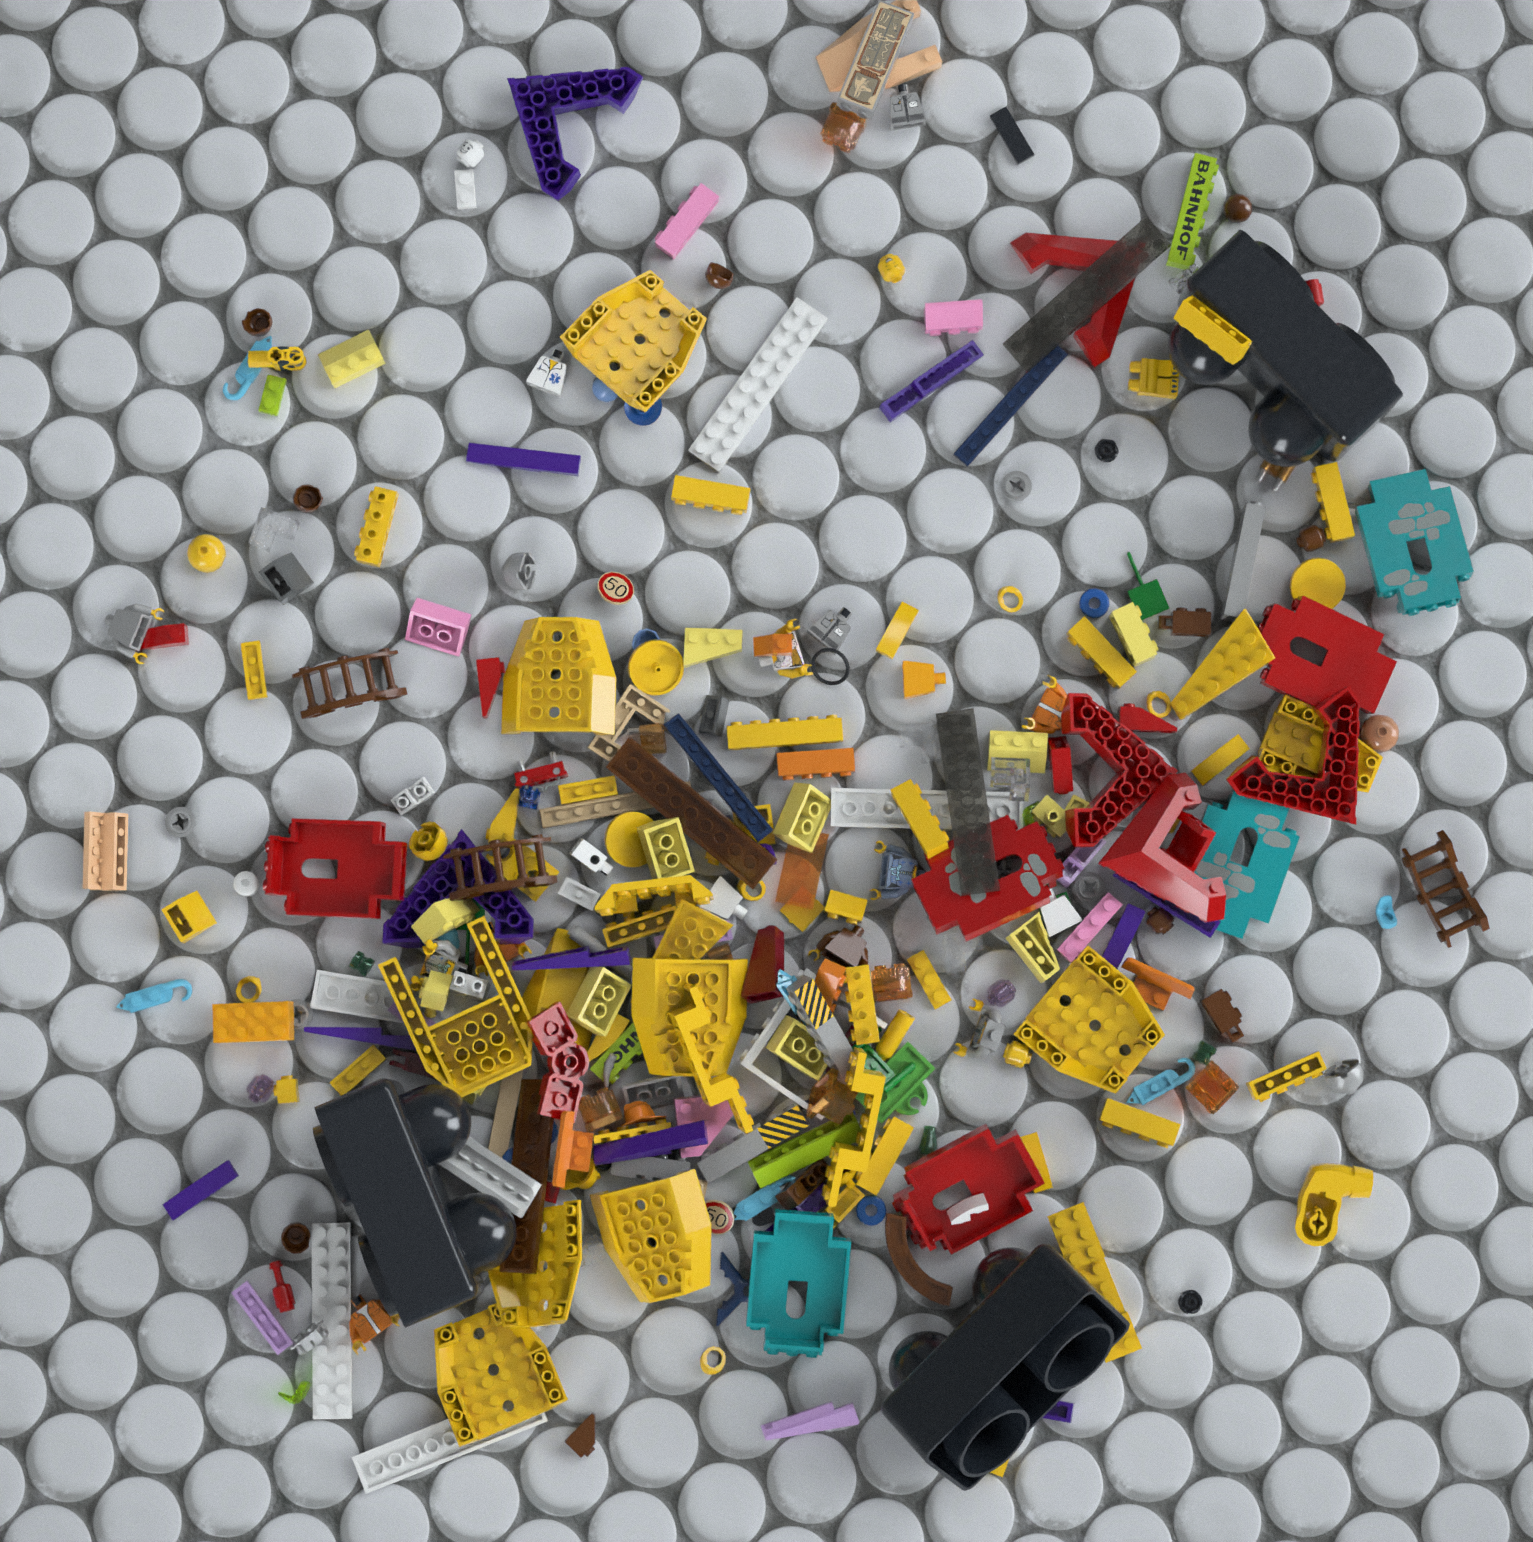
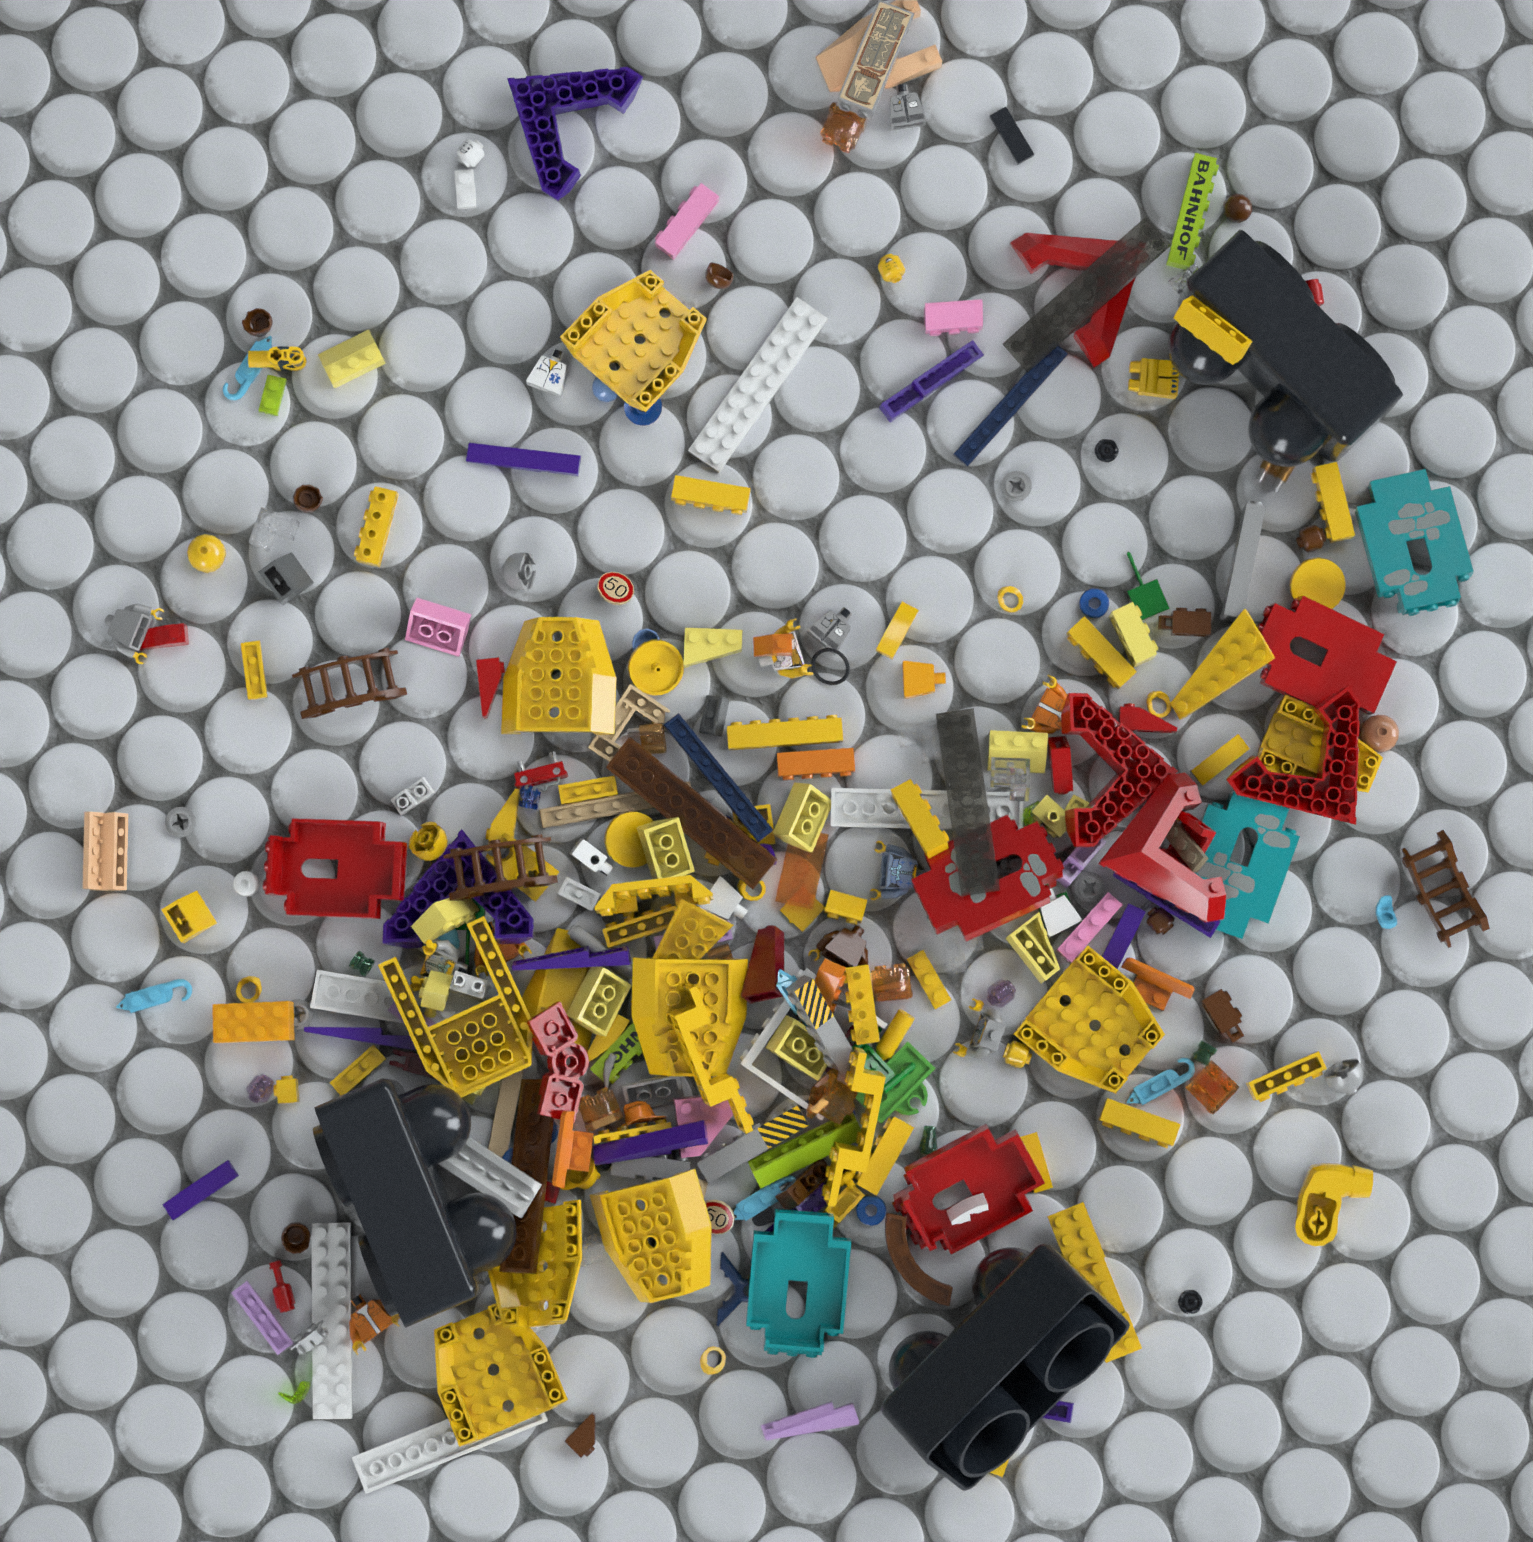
none -> dark tan plate [1166,820,1209,873]

